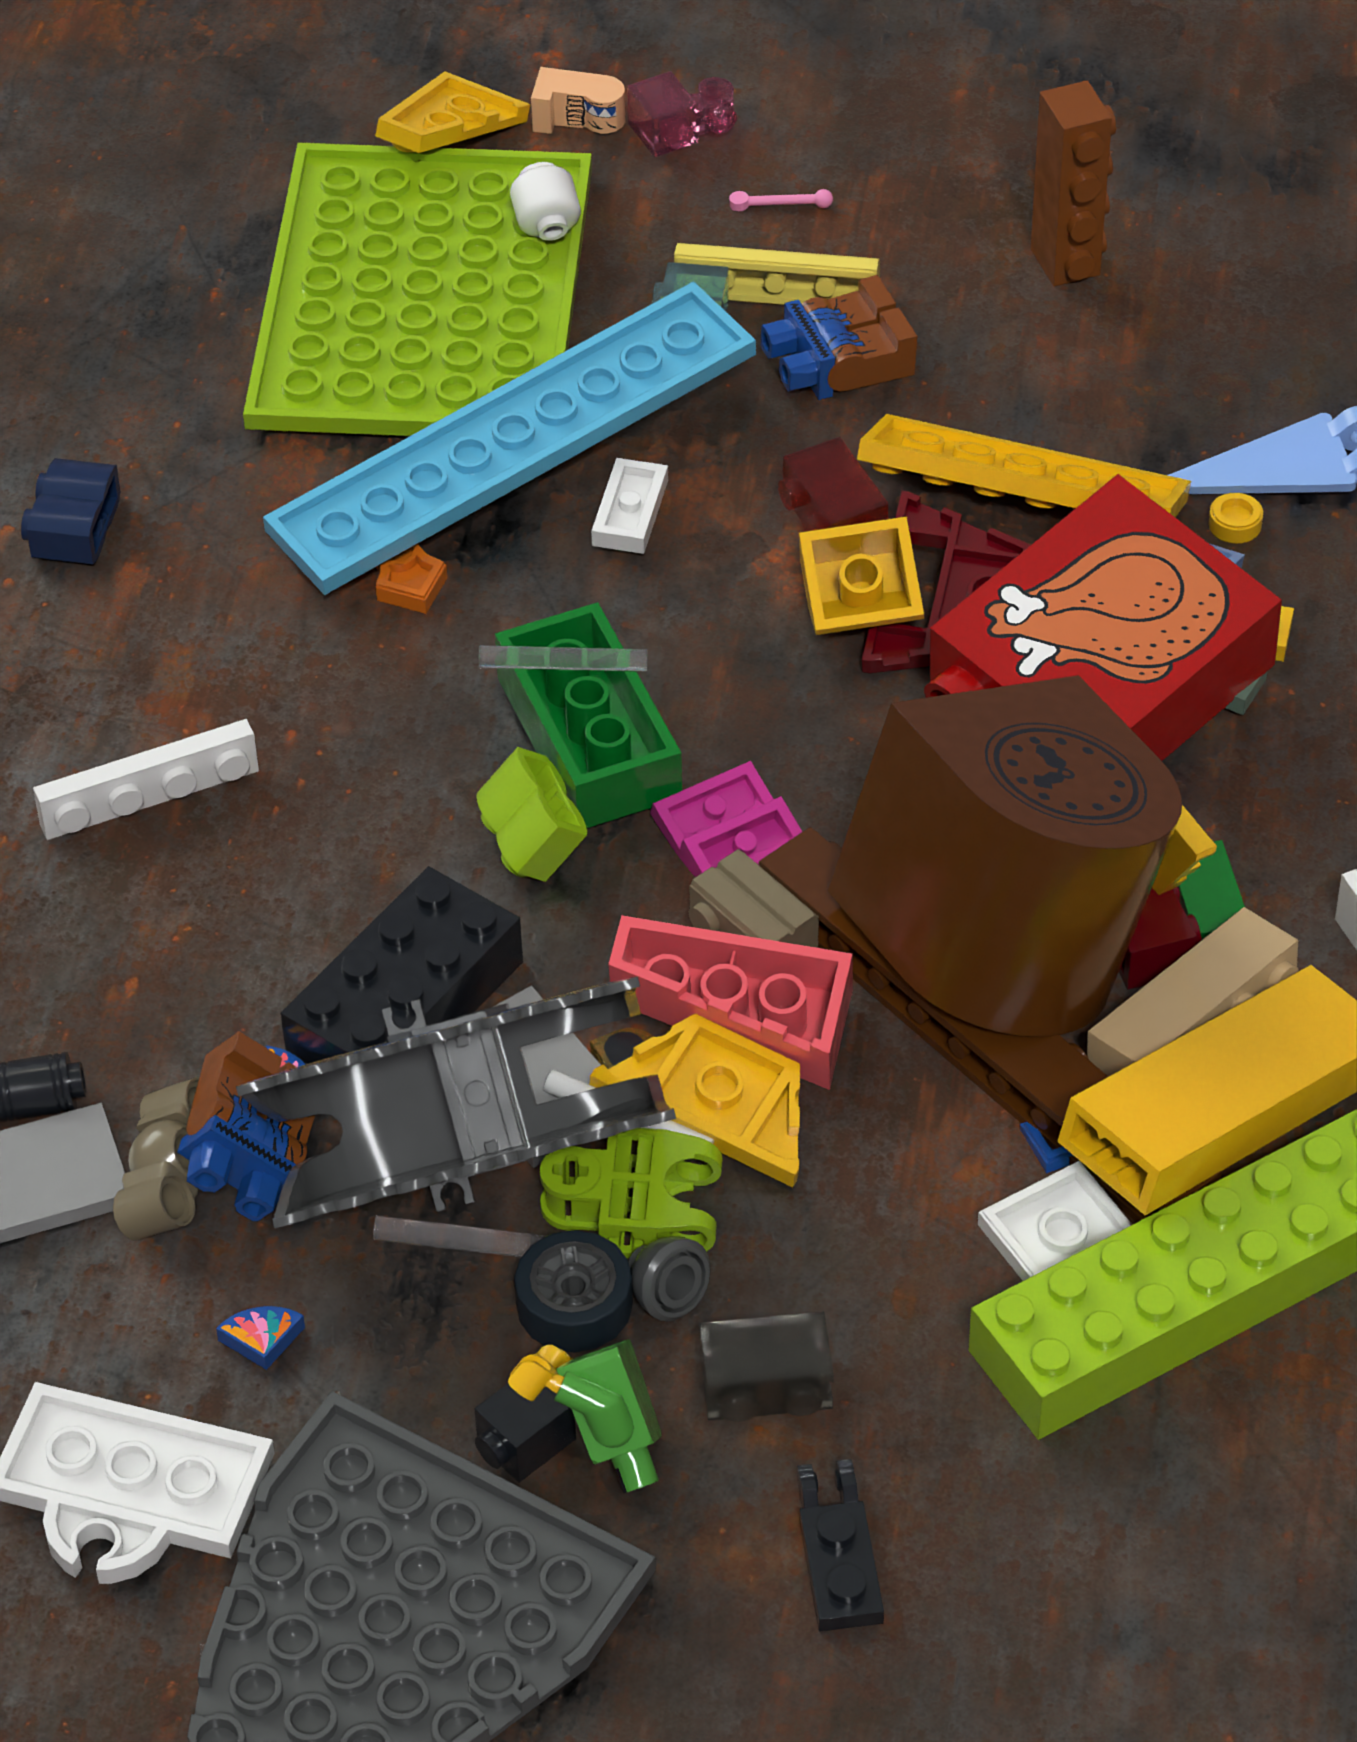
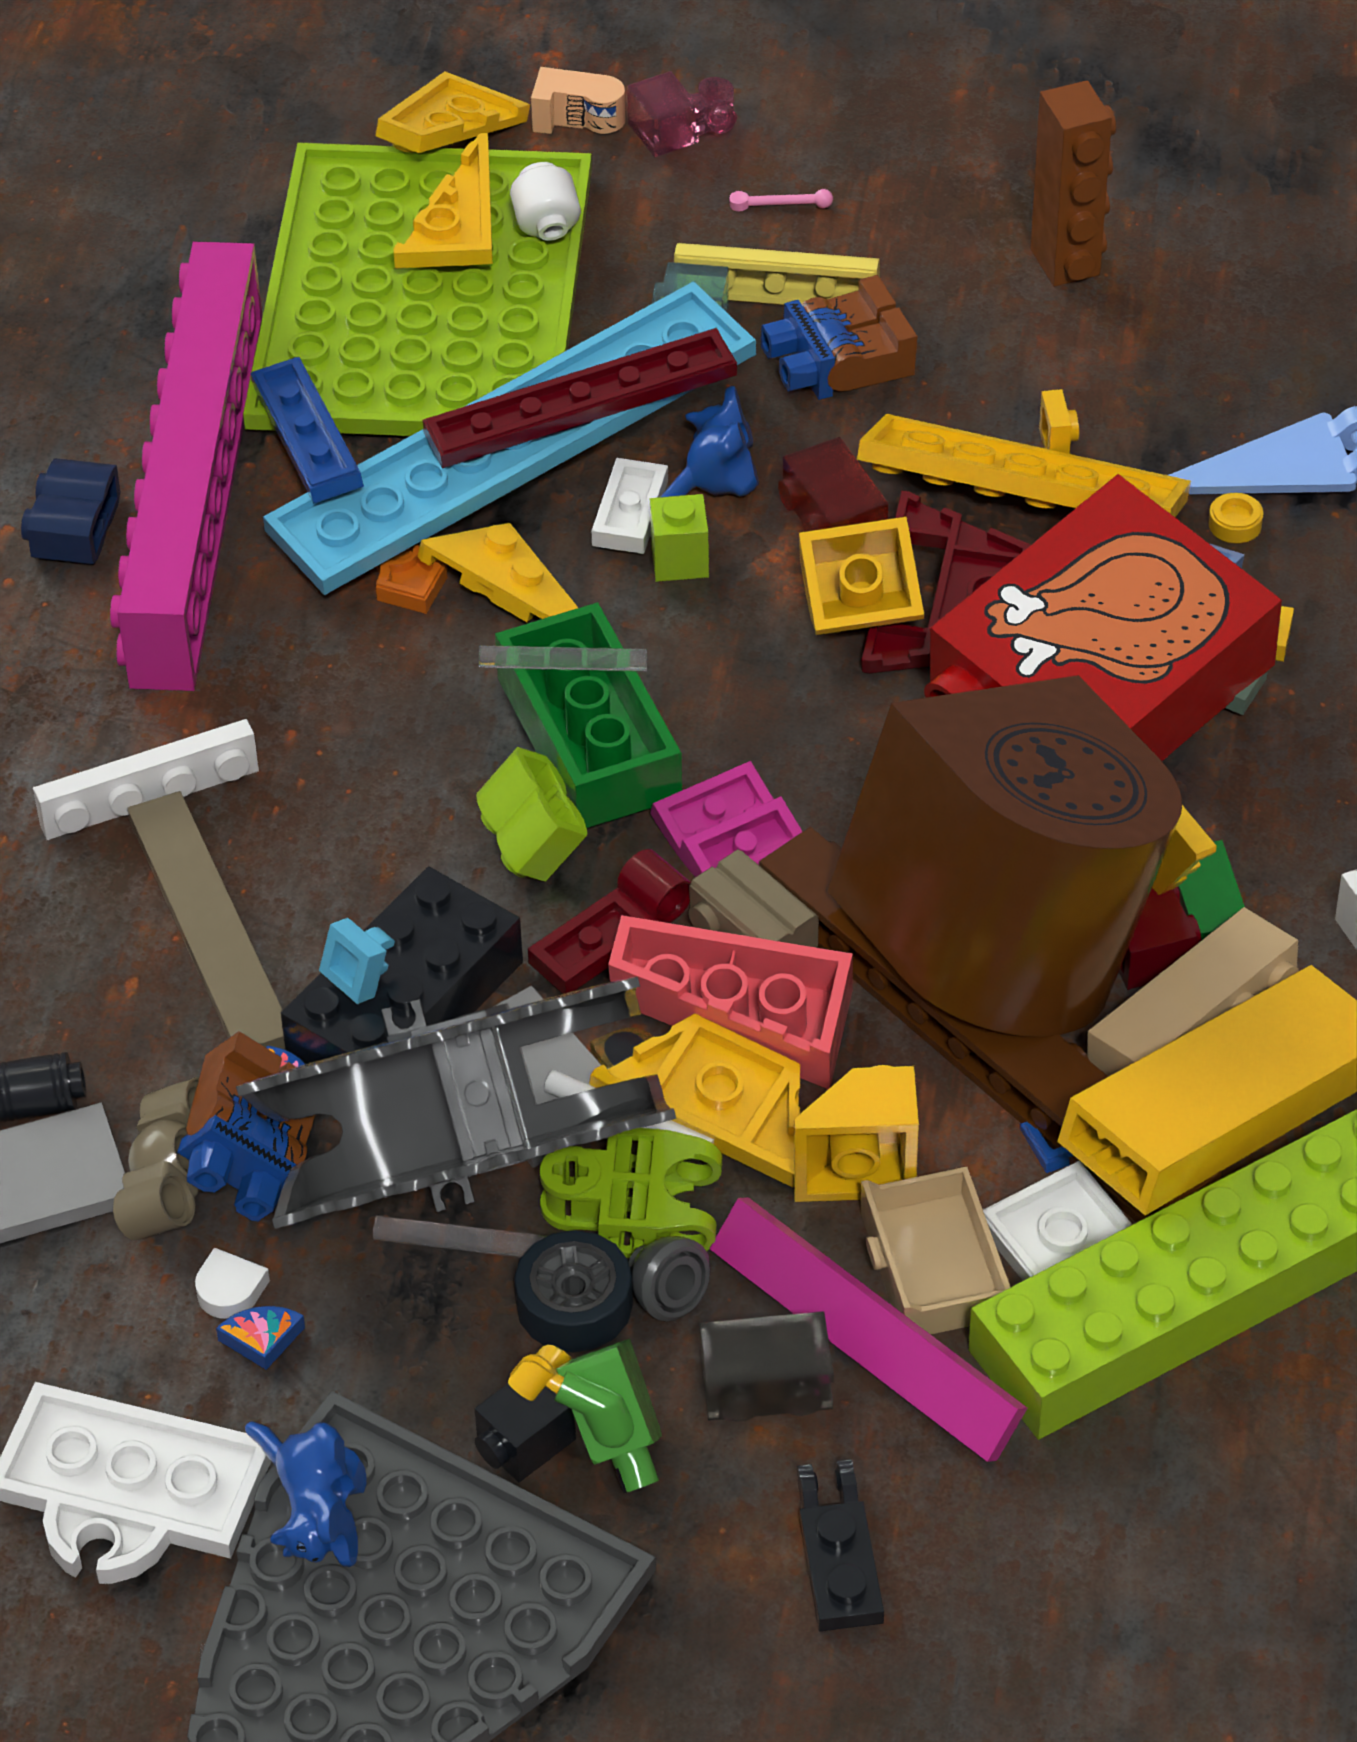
none -> dark pink brick [110,242,263,691]
none -> dark tan tile [127,791,285,1049]
none -> white tile [195,1248,270,1319]
none -> blue animal [245,1421,367,1567]
none -> blue tile [250,357,364,504]
none -> medium azure tile [319,918,395,1004]
none -> yellow wing [394,133,493,269]
none -> yellow wing [417,523,578,622]
none -> dark red tile [422,328,737,468]
none -> dark red plate [527,849,691,994]
none -> lime brick [649,494,709,582]
none -> blue animal [661,386,759,497]
none -> dark pink tile [710,1197,1028,1462]
none -> yellow slope [794,1065,919,1202]
none -> tan container [861,1167,1010,1334]
none -> yellow plate [1039,389,1079,454]

